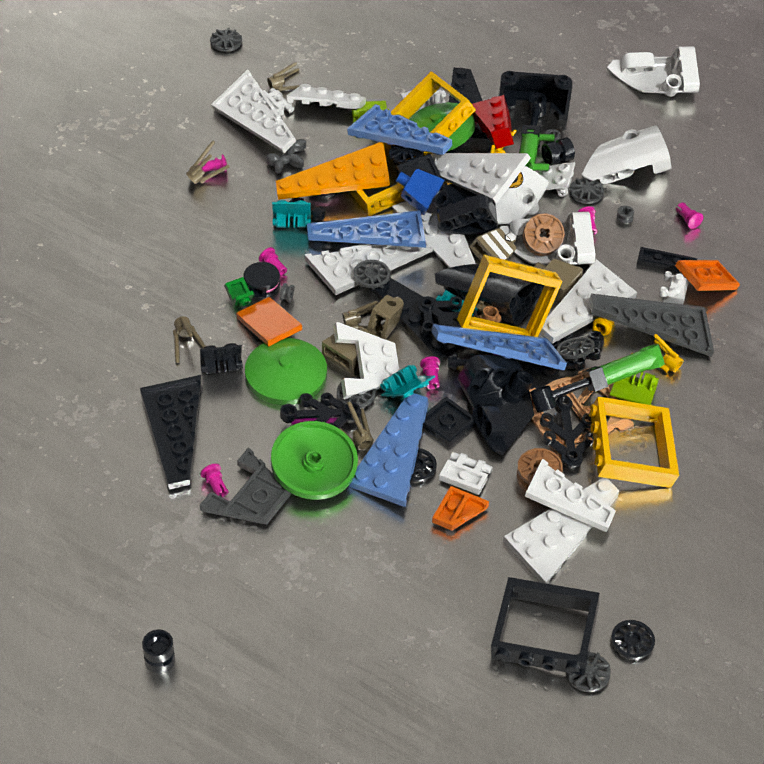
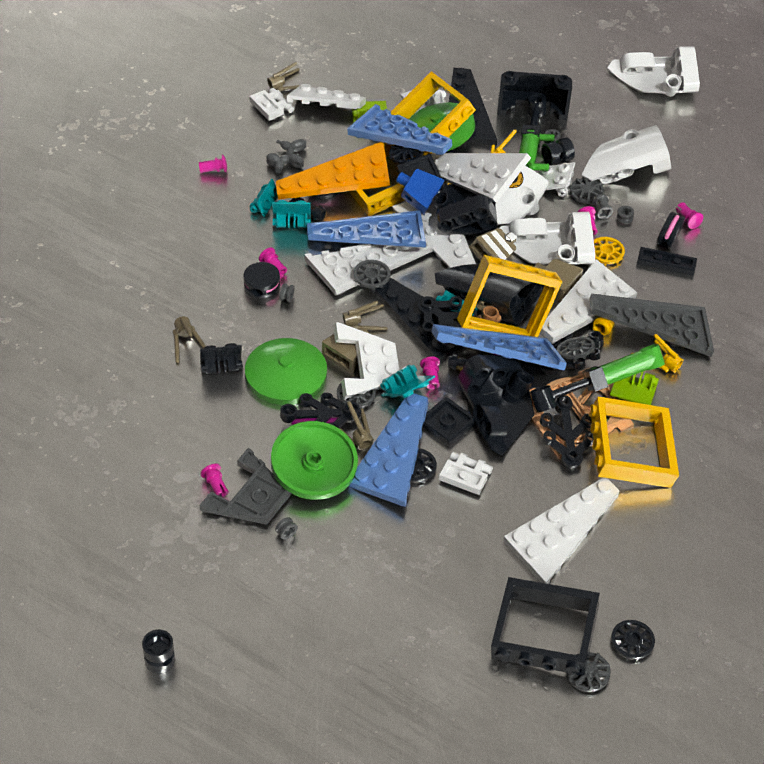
black wing [140,375,201,490] -> none
dark tan plant [186,140,230,184] -> none
dark grey wheel [210,28,242,52] -> none
white wing [211,69,296,153] -> none
green bracket [224,277,254,307] -> none
orange tile [236,297,303,346] -> none
dark tan torso [367,295,404,340] -> none
orange wing [432,486,489,531] -> none
red wedge [472,95,514,149] -> none
medium nougat wheel [517,448,563,492] -> none
medium nougat wheel [522,213,565,256] -> none
white wing [525,459,616,532] -> none
white piece [660,271,688,304] -> none
orange tile [675,260,740,291] -> none
none -> teal hinge [250,179,278,217]
none -> dark grey bush [275,517,298,539]
none -> dark grey bush [592,194,613,219]
none -> yellow wheel [594,237,625,265]
none -> black head [656,212,686,249]

